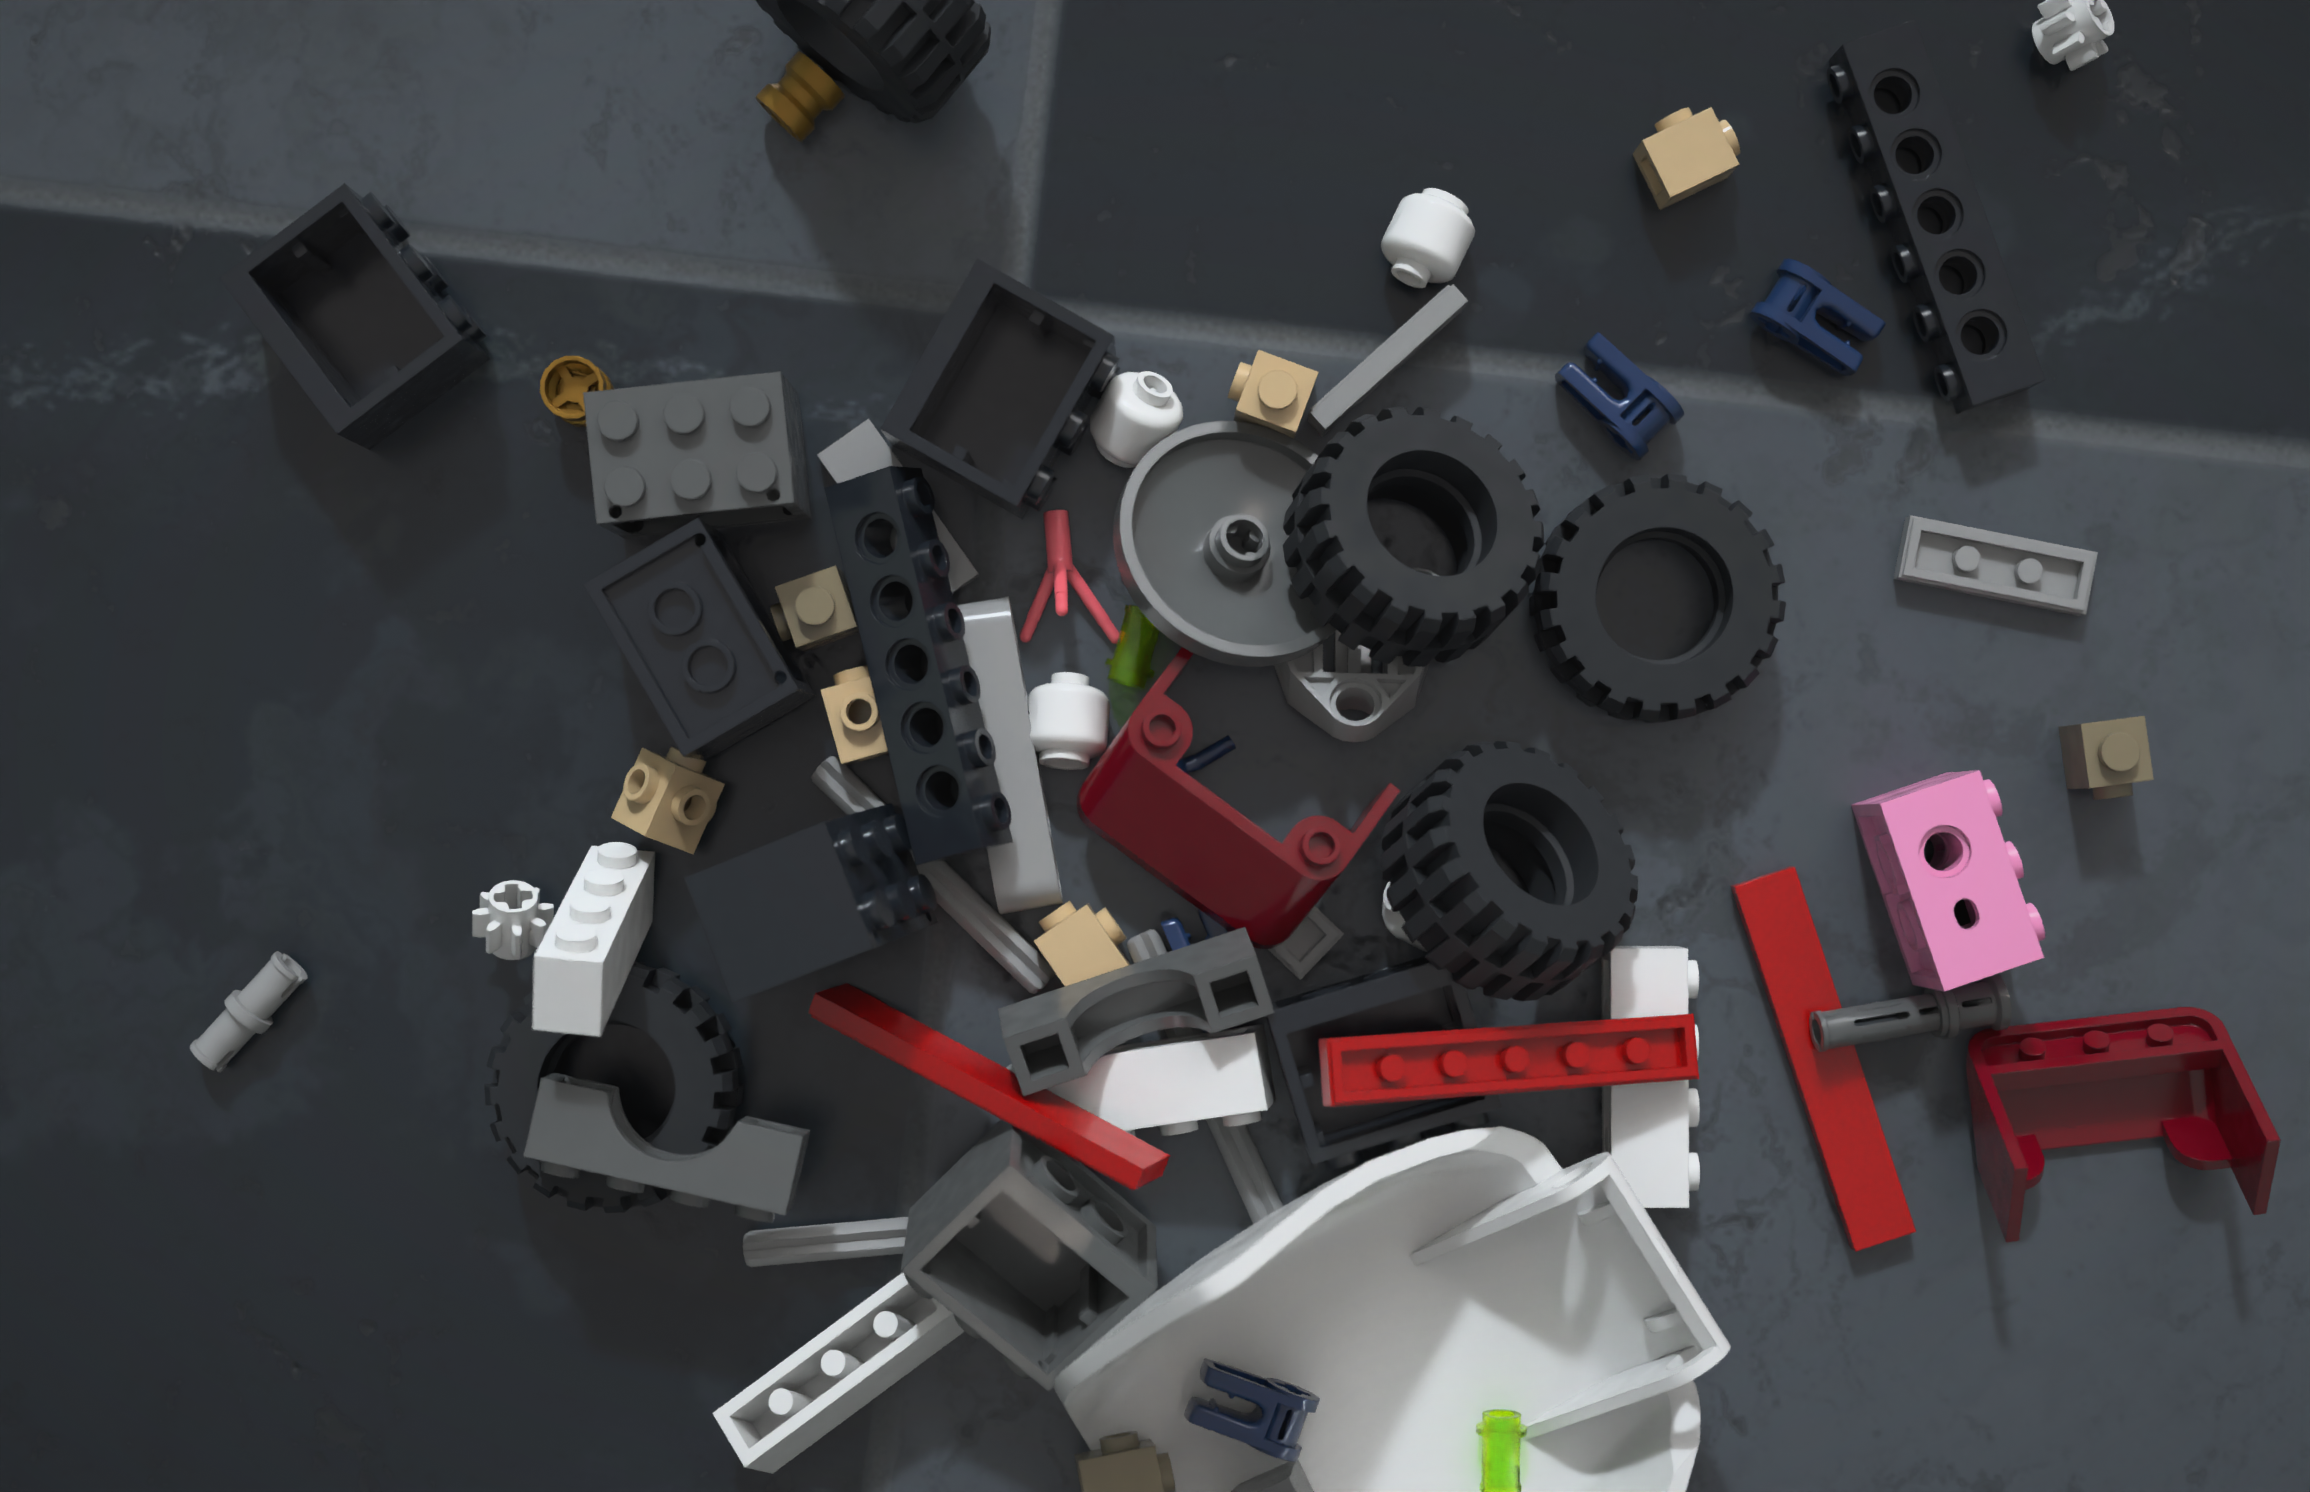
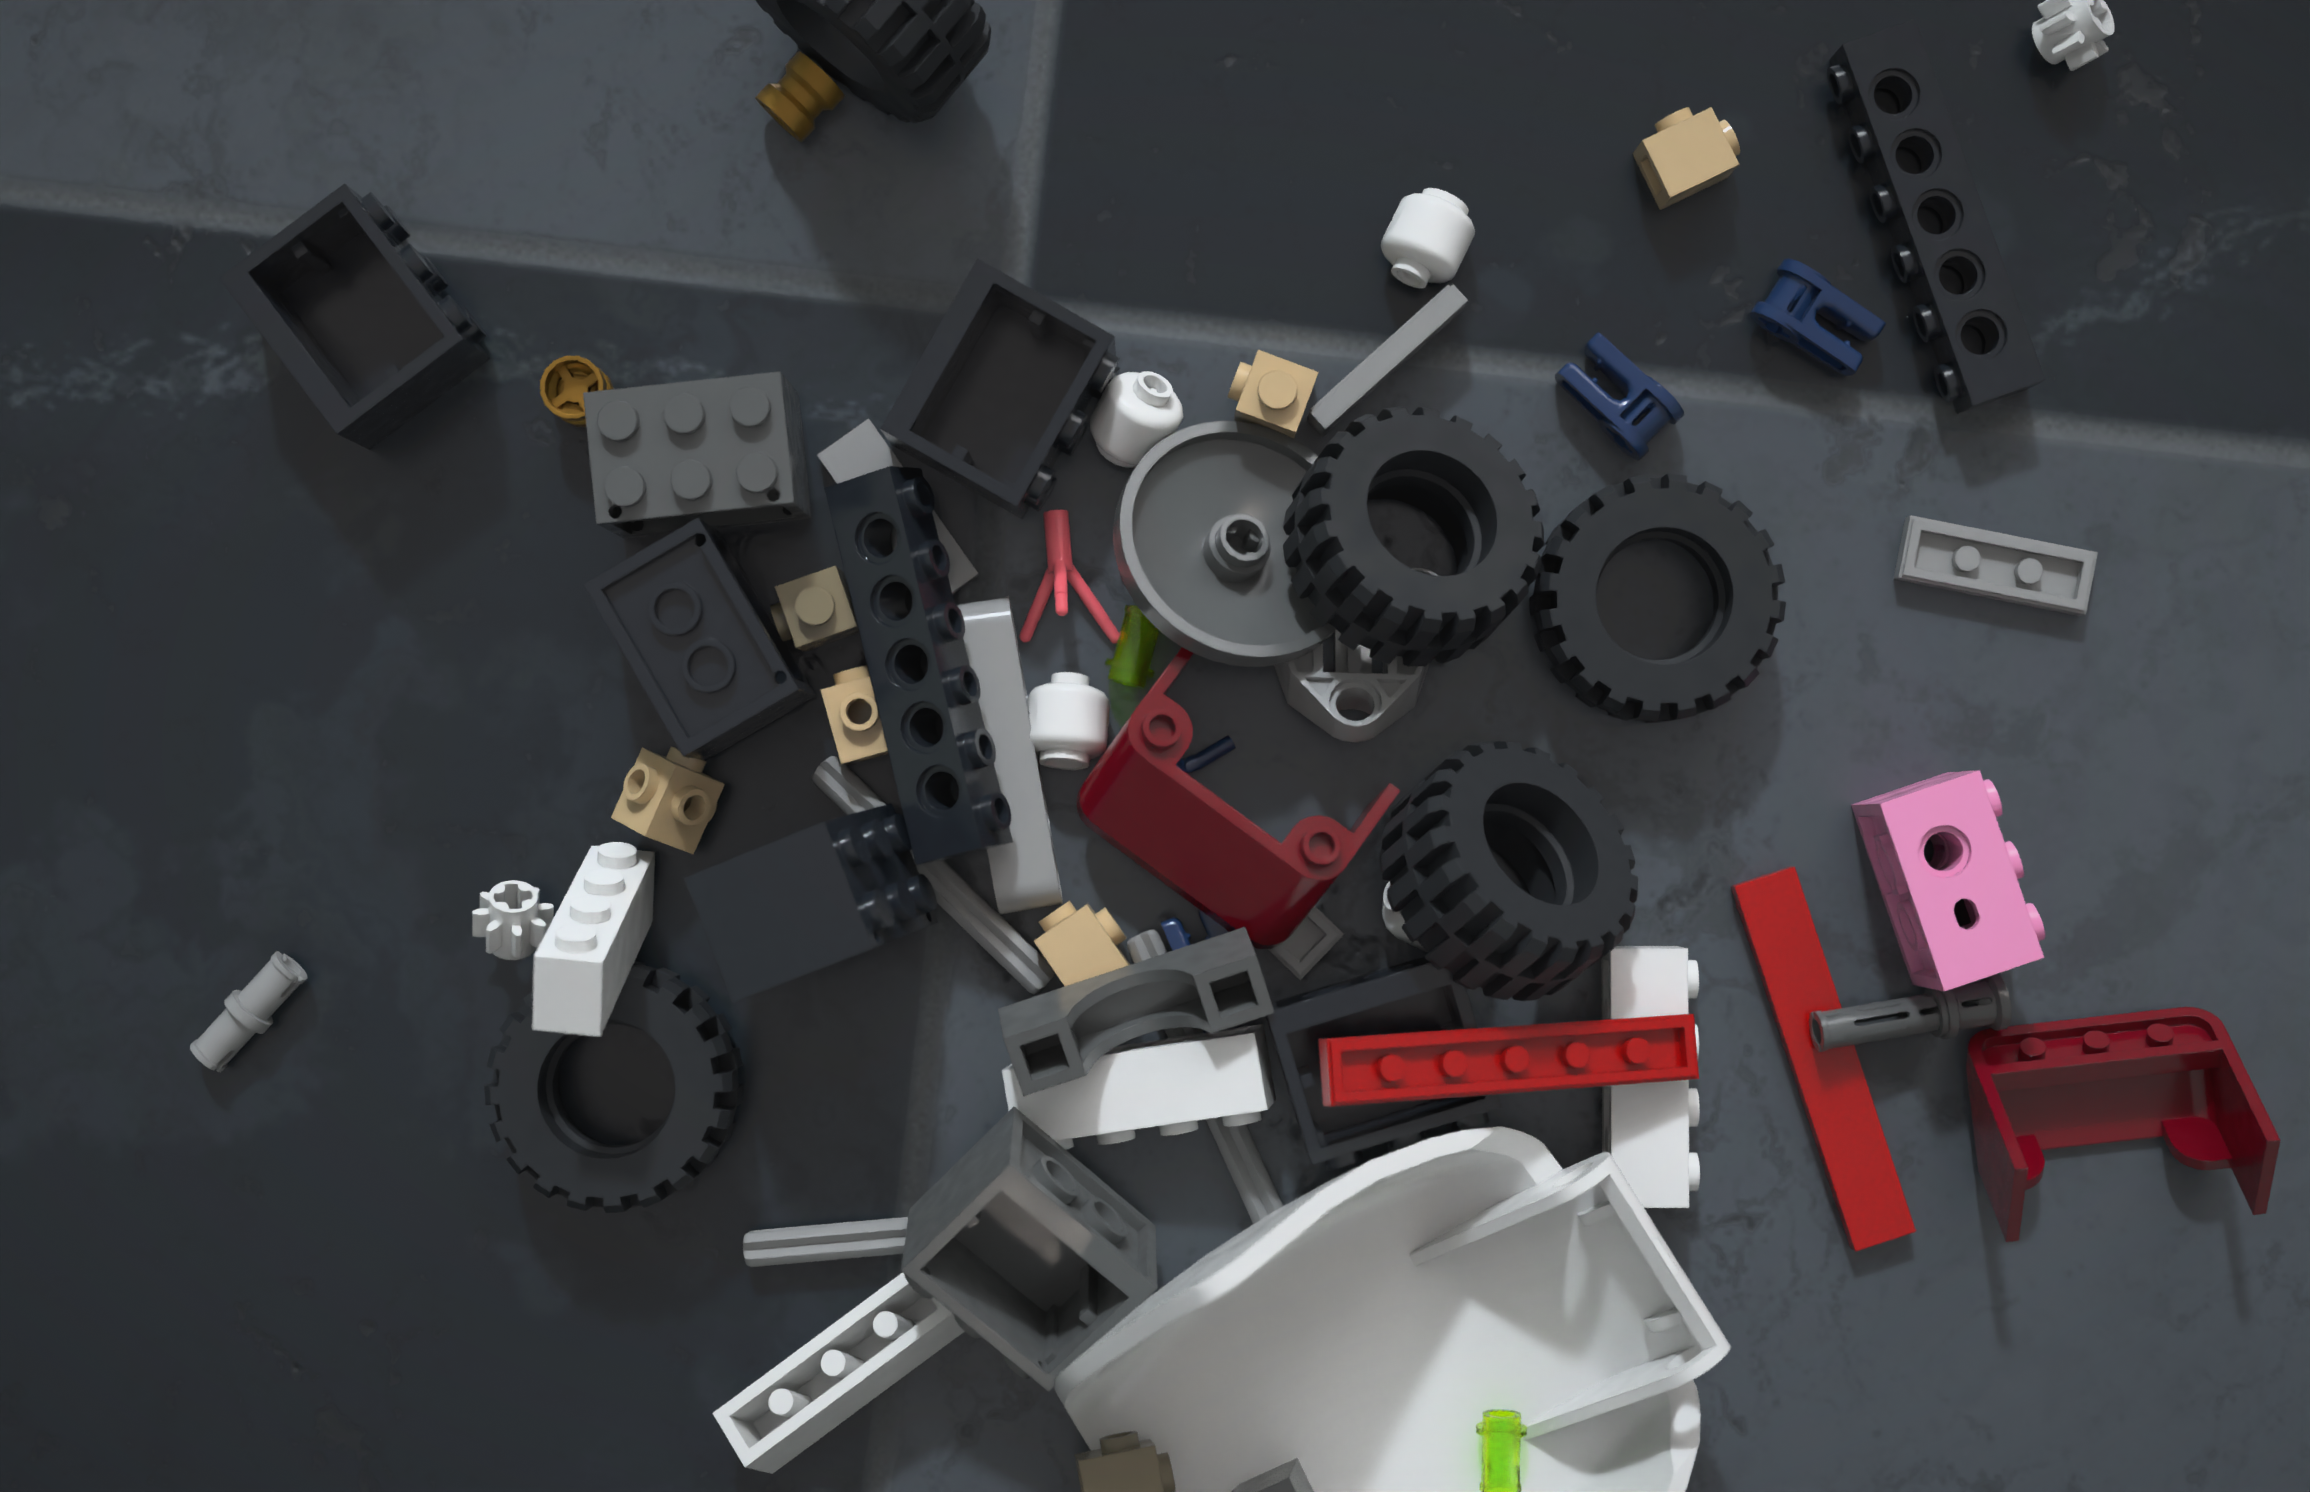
dark grey arch [523,1073,810,1222] -> none
red tile [808,983,1170,1190] -> none
dark blue piece [1184,1358,1320,1462] -> none
dark tan brick [2058,716,2154,800] -> none

